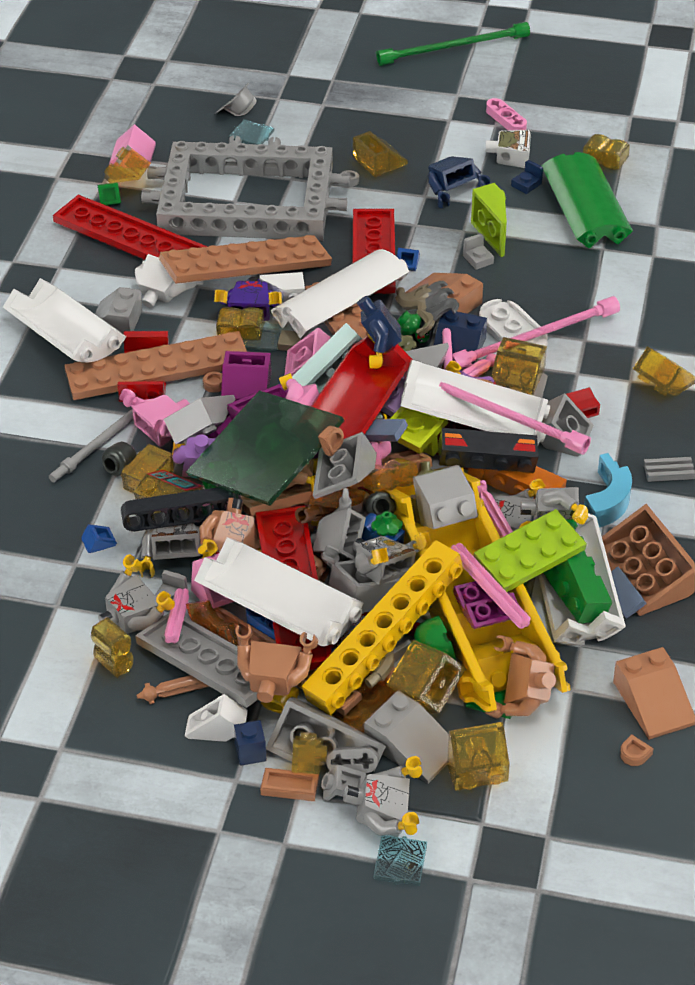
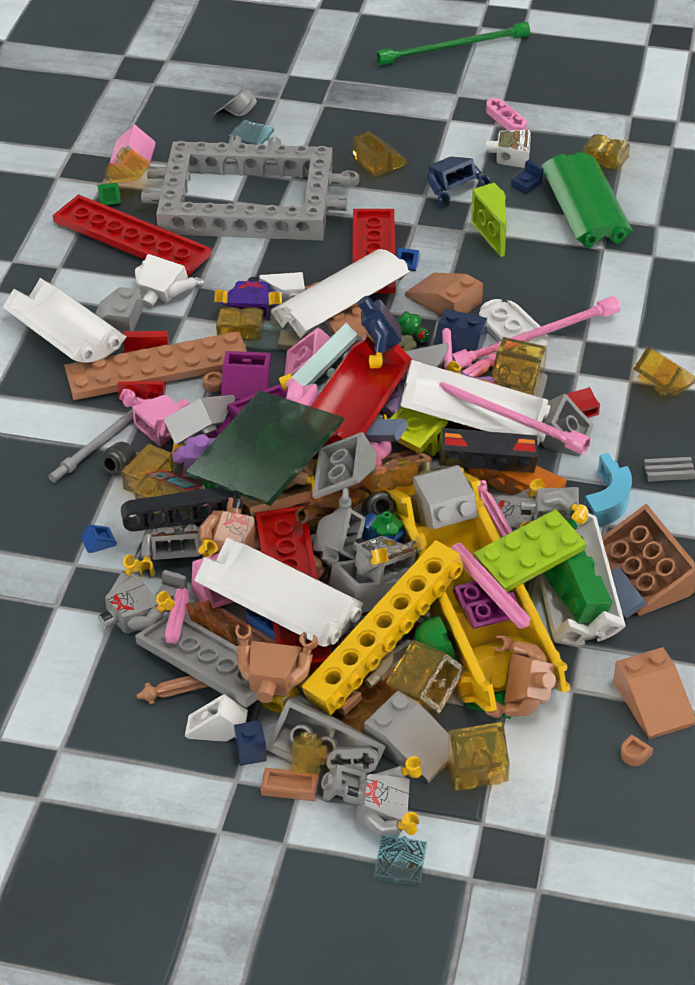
clear yellow brick [91,617,133,678] -> none
nougat plate [159,235,332,284] -> none
nougat tile [318,426,344,457] -> none
piece [395,281,459,337] -> none
light grey bracket [463,233,494,269] -> none

